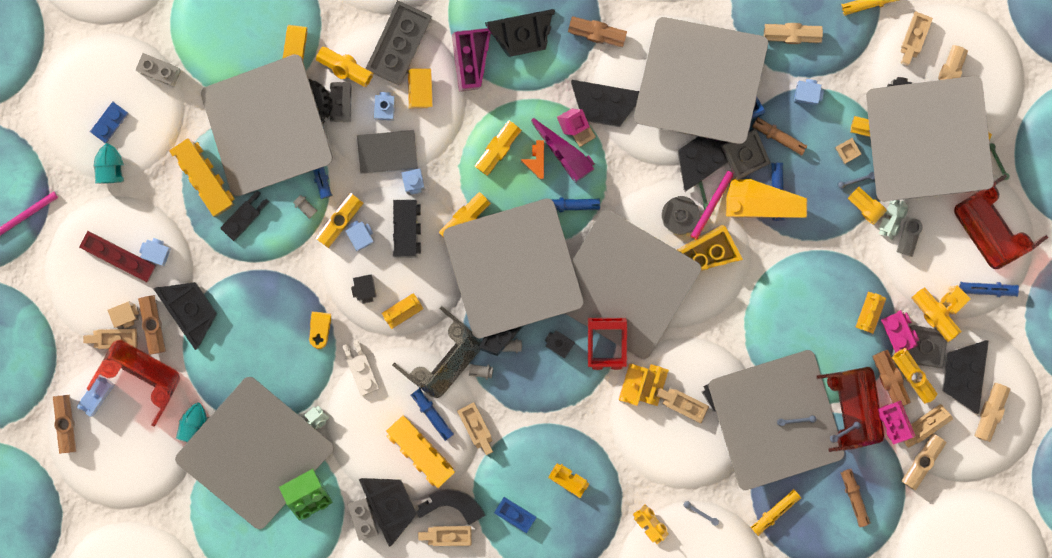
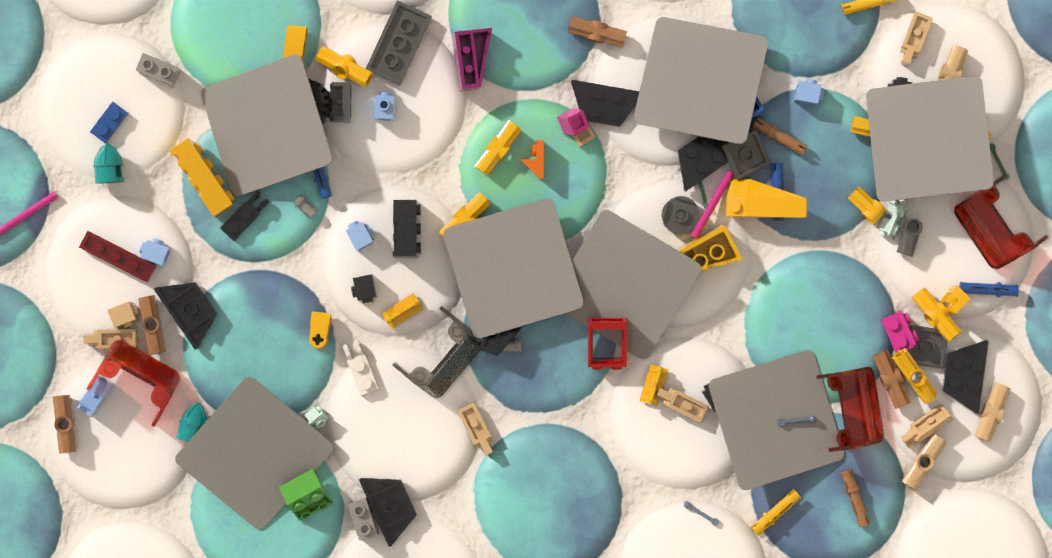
yellow piece [316,193,364,248] -> none
dark grey tile [357,130,418,174] -> none
yellow wedge [386,415,456,488] -> none
light blue brick [401,168,425,195] -> none
yellow hinge [407,68,432,109] -> none
blue pin [410,388,454,441] -> none
black arch [416,489,486,525] -> none
tan hinge [418,526,472,546] -> none
light grey pin [469,364,493,380] -> none
black wing [485,9,555,57] -> none
blue plate [494,497,537,534] -> none
magenta wedge [531,118,595,184] -> none
black brick [545,330,575,359] -> none
yellow hinge [548,463,589,498] -> none
blue pin [551,197,600,212] -> none
yellow hinge [618,363,648,406] -> none
yellow hinge [633,504,669,545] -> none
tan piece [764,23,823,44] -> none
sand blue hinge [830,422,861,443] -> none
tan tile [835,138,861,164] -> none
sand blue hinge [838,172,875,189] -> none
yellow hinge [855,291,886,334] -> none
dark pink bracket [878,400,916,445] -> none

